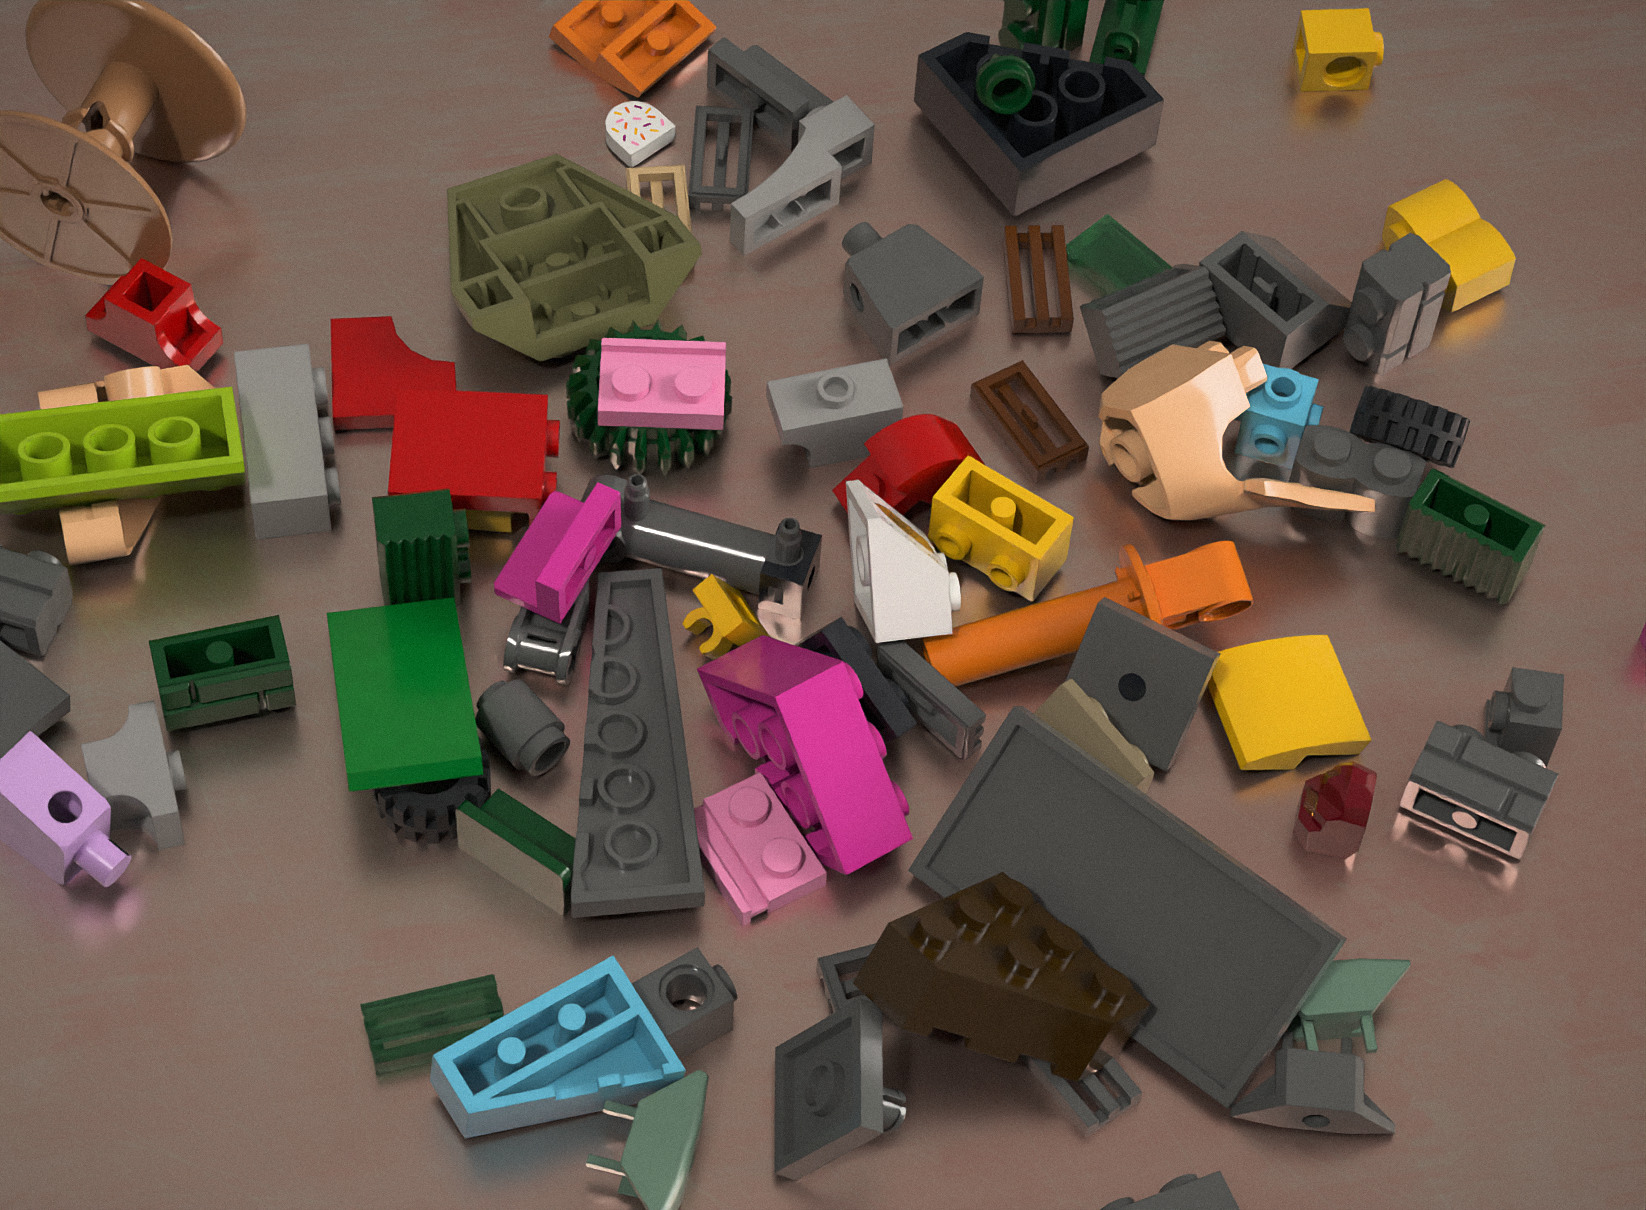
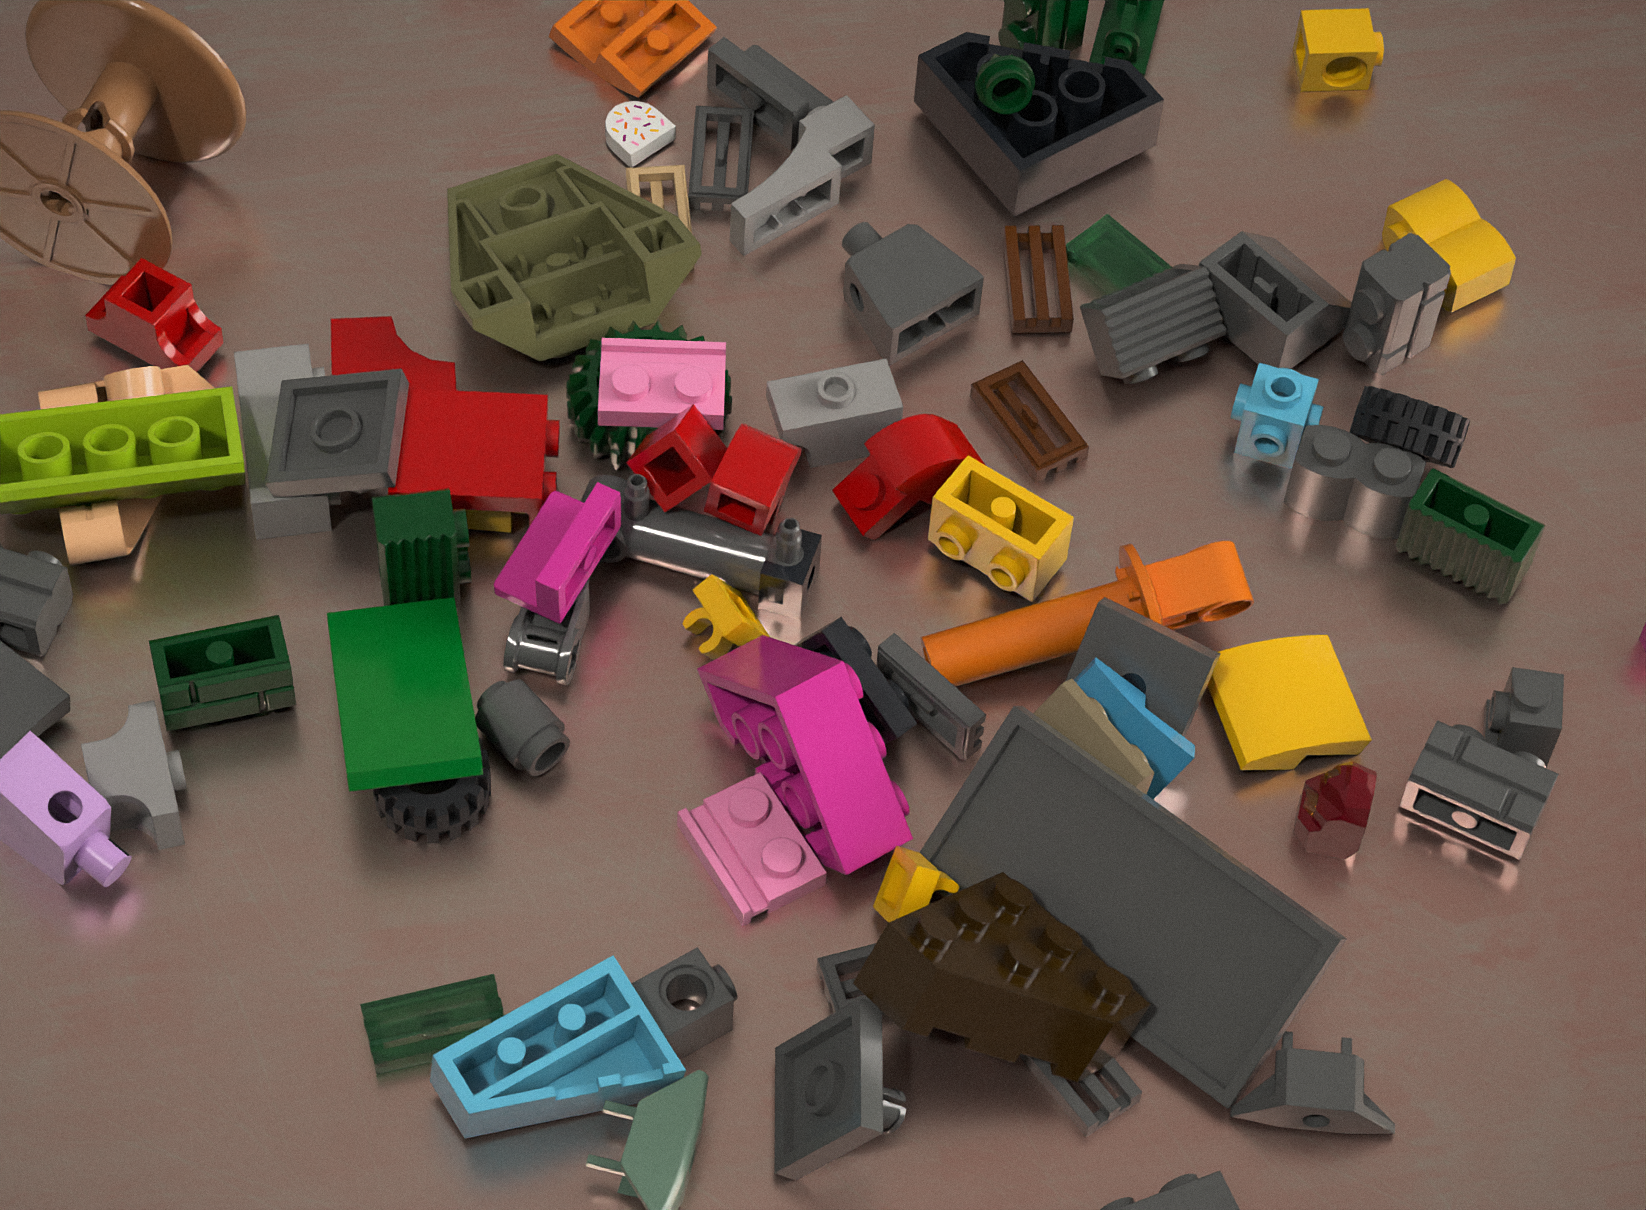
dark green panel [455,788,576,917] -> none
dark grey wing [571,568,705,918] -> none
white slope [846,480,961,643] -> none
light nougat hips [1098,341,1375,521] -> none
sand green piece [1288,958,1411,1054] -> none
none -> dark grey tile [265,369,409,498]
none -> red brick [626,404,727,512]
none -> red brick [703,423,802,536]
none -> yellow tile [873,845,960,923]
none -> dark azure slope [1074,657,1195,799]

